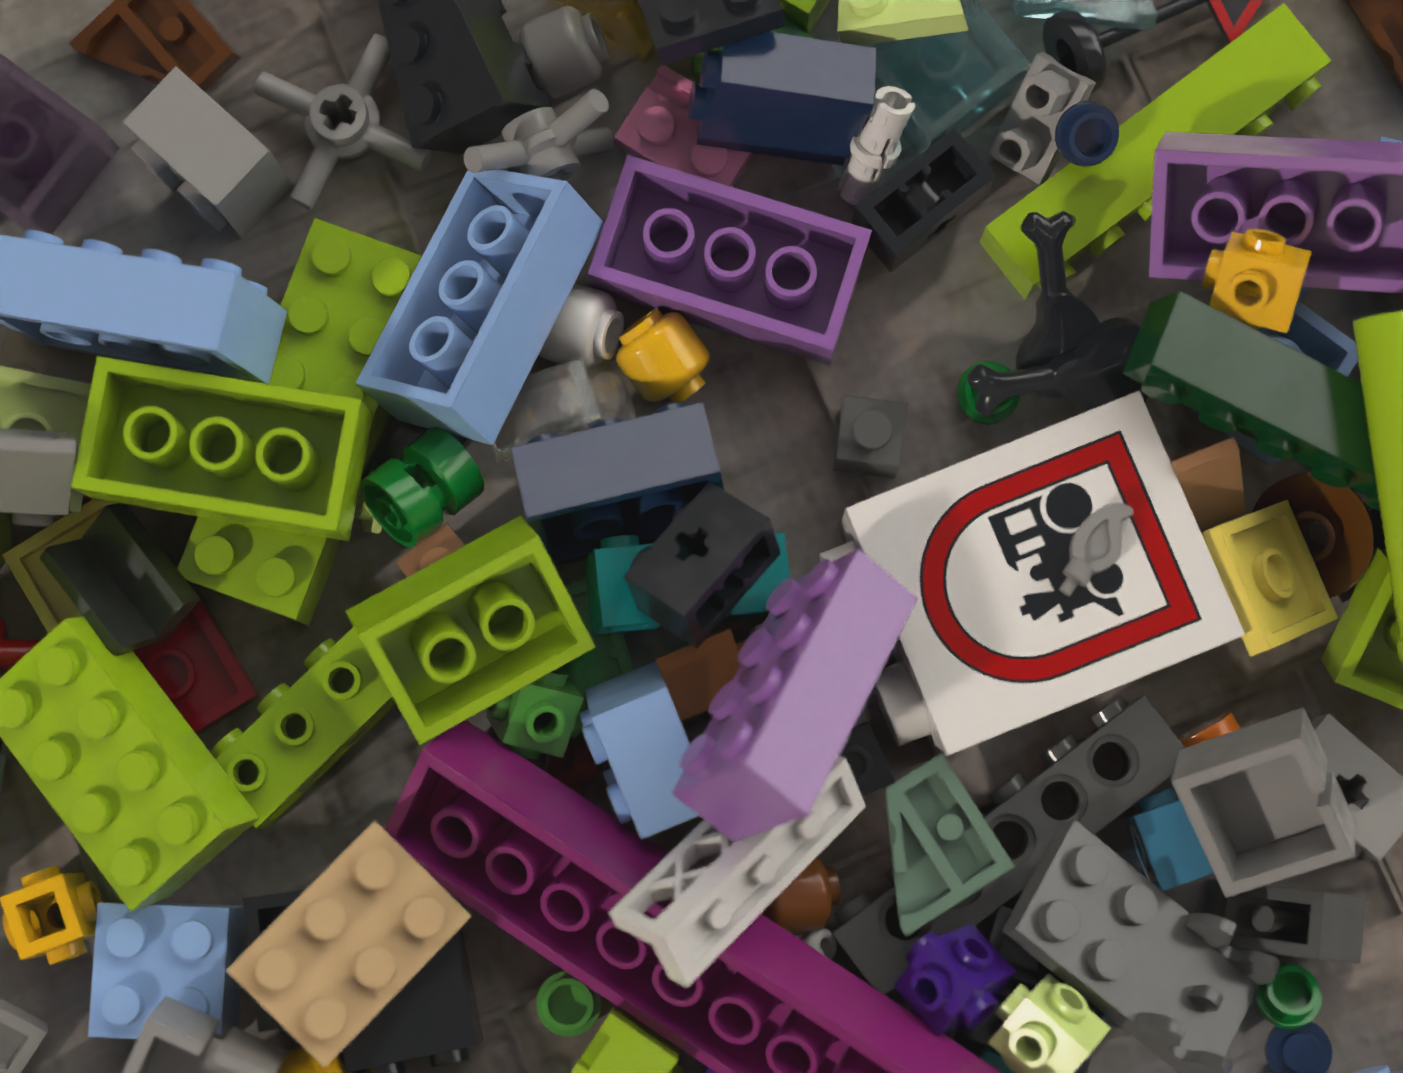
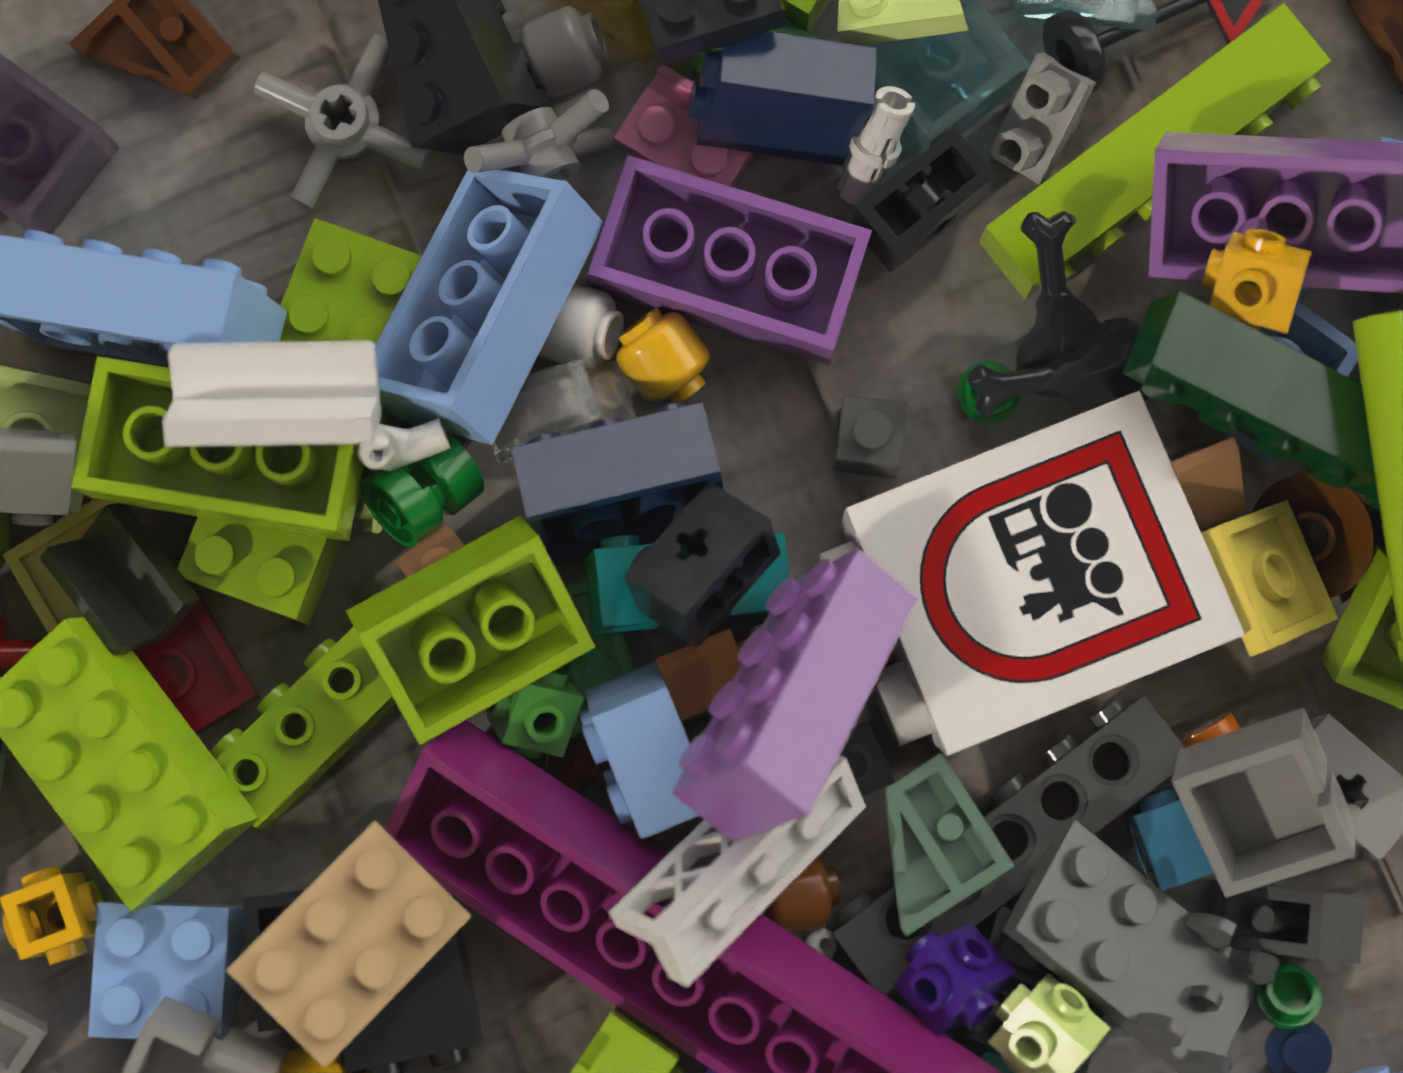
light grey piece [123,66,293,239] -> none
bright green plate [536,971,602,1037] -> none
dark blue plate [1055,101,1119,167] -> none
light grey piece [1059,503,1133,596] -> none
none -> white panel [162,341,381,446]
none -> white arm [356,418,451,471]

